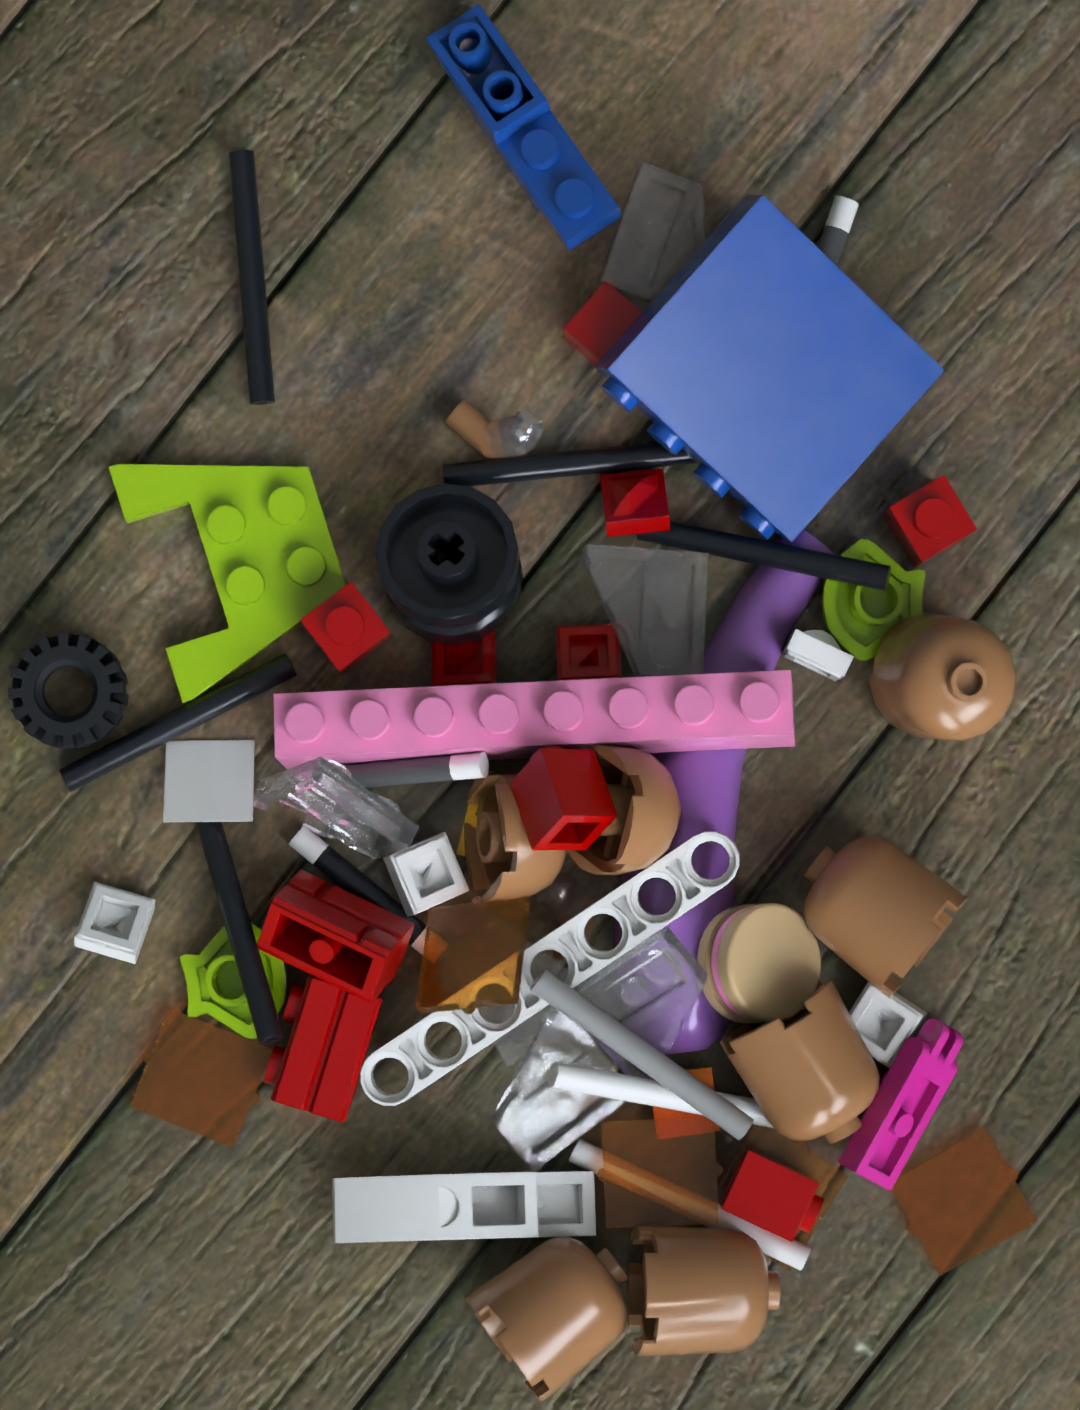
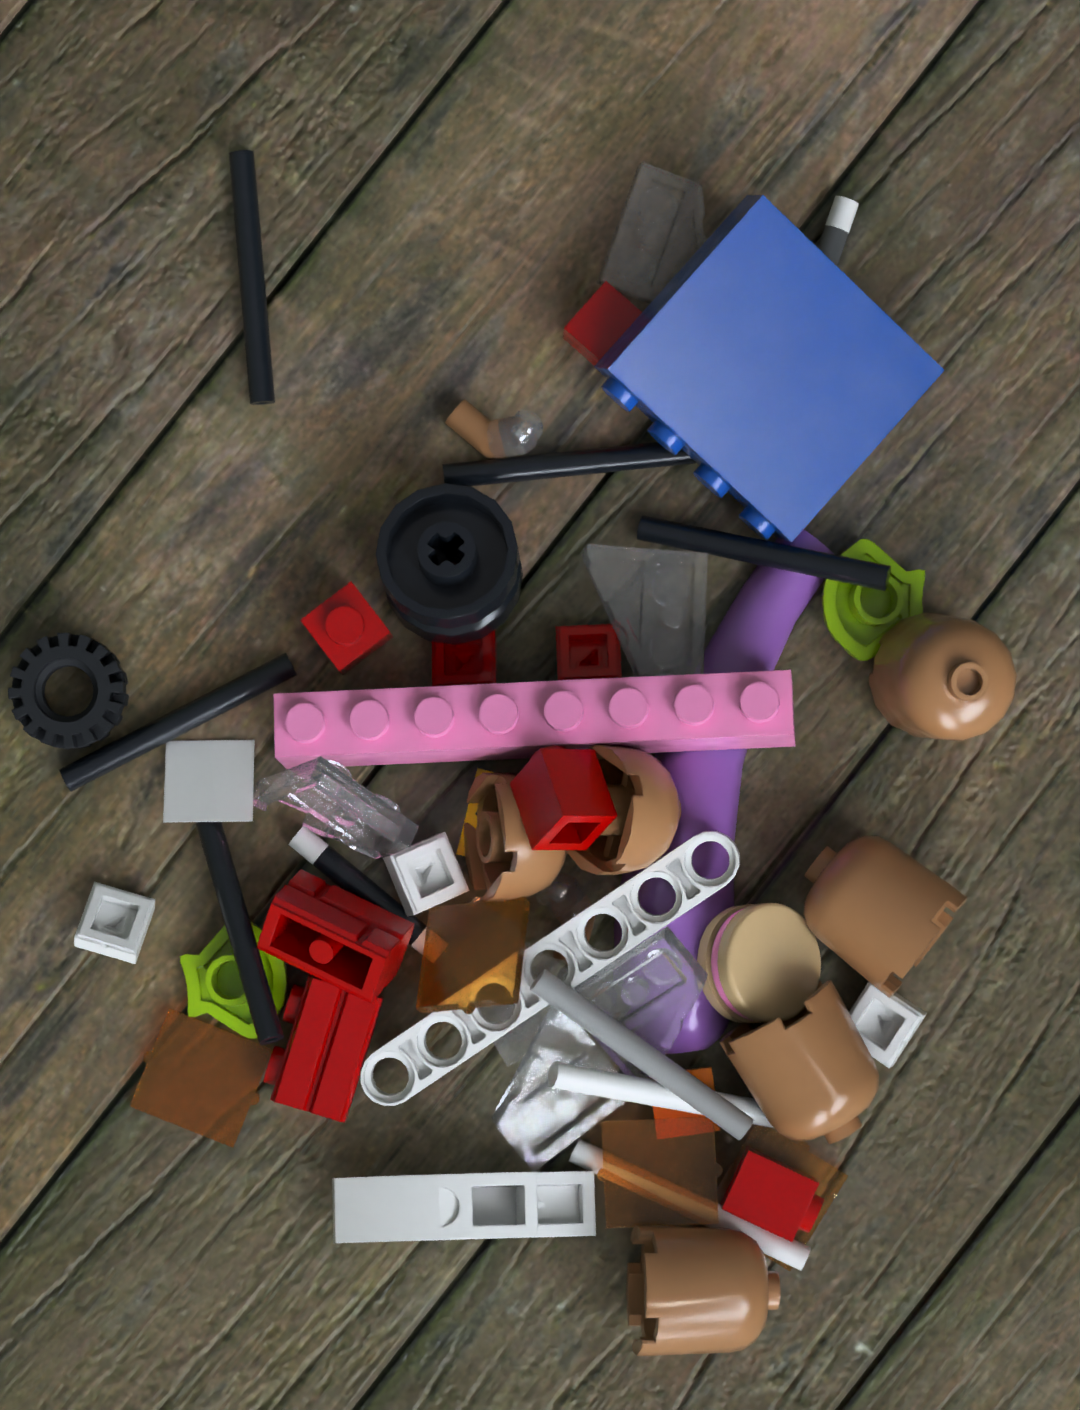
lime wing [109,464,346,704] -> none
dark grey bar [302,752,489,793] -> none
blue slope [426,4,622,251] -> none
medium nougat cylinder [464,1237,629,1402] -> none
red tile [600,468,670,537] -> none
white tile [782,629,854,681] -> none
dark pink hinge [838,1018,963,1191] -> none
red brick [882,475,977,568] -> none
clear orange piece [892,1128,1037,1276] -> none

